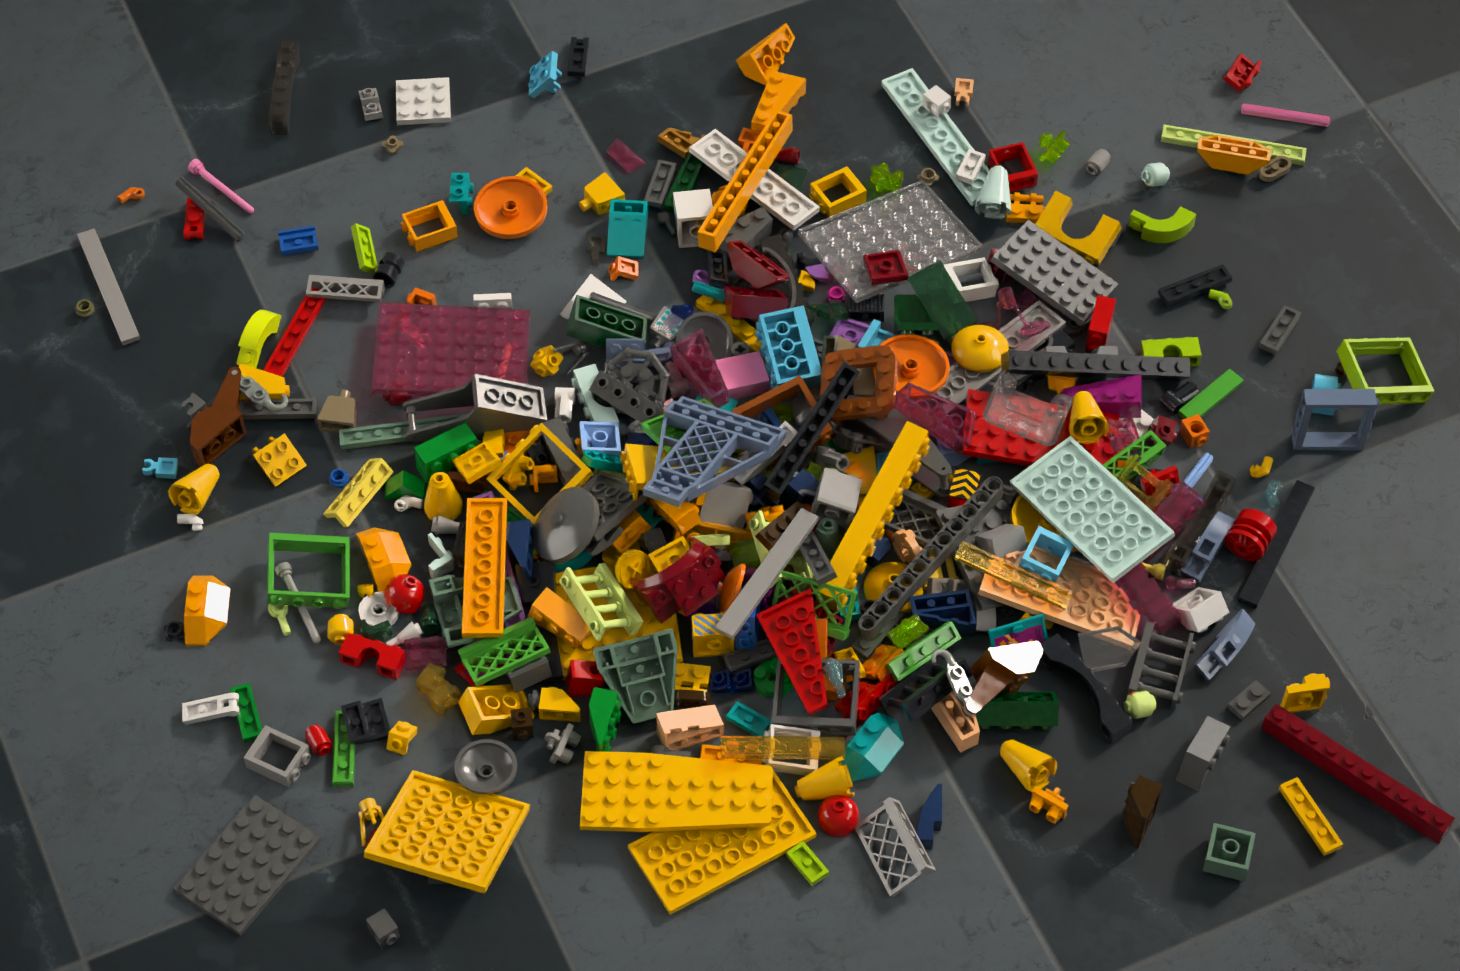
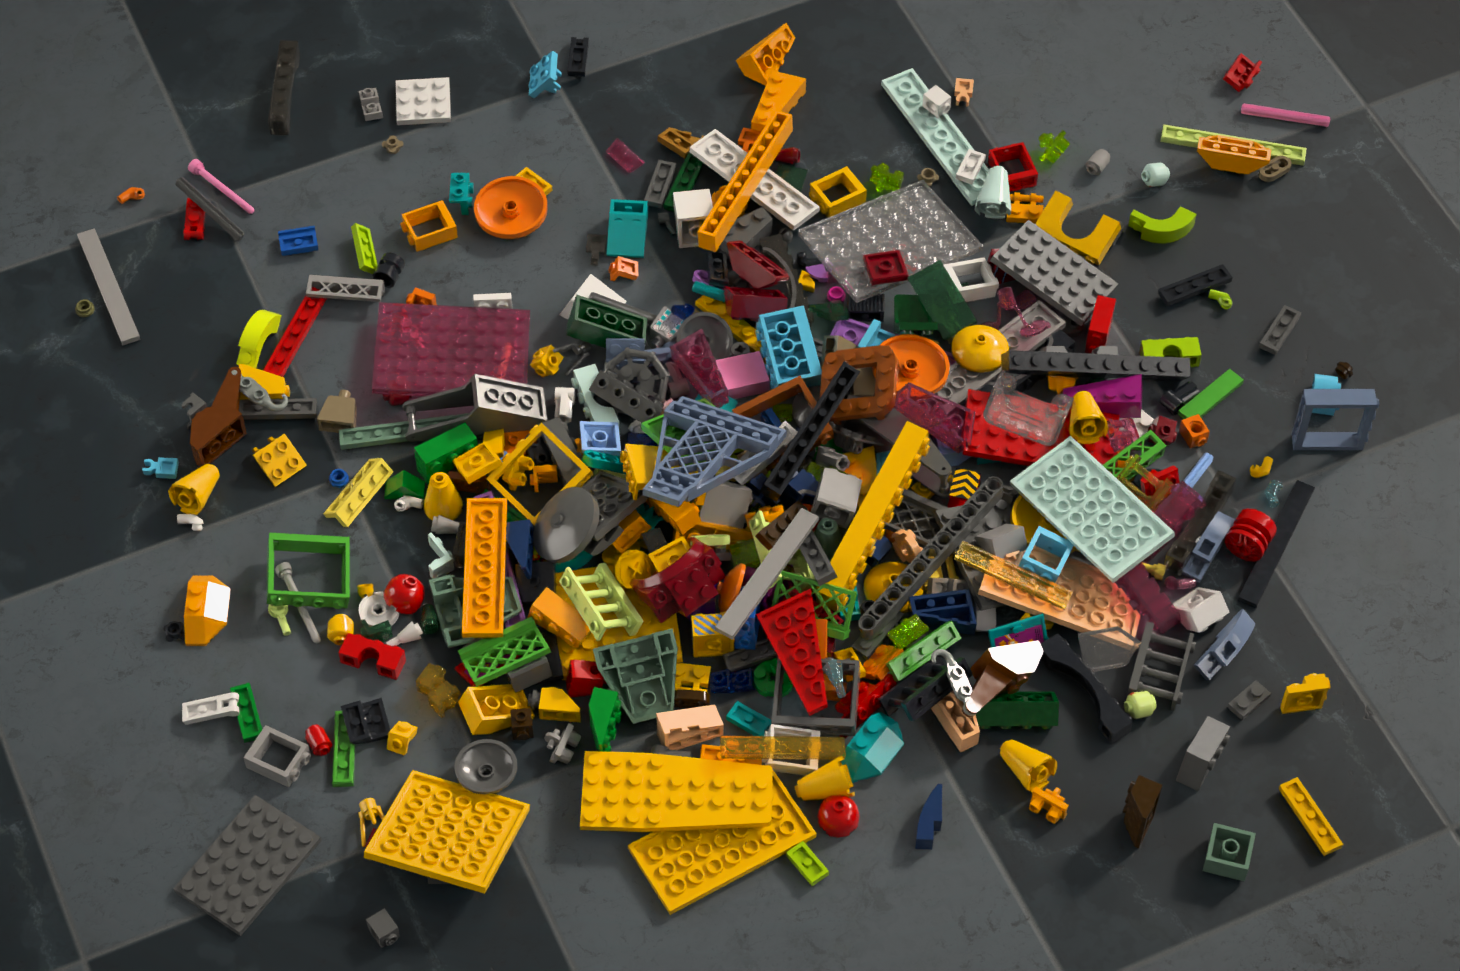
light orange wedge [356,528,411,592] -> none
clear pink bracket [404,636,447,671] -> none
yellow torso [579,172,625,215] -> none
light grey fence [855,797,936,897] -> none
dark red brick [1261,703,1455,844] -> none
lime window [1336,337,1434,405] -> none

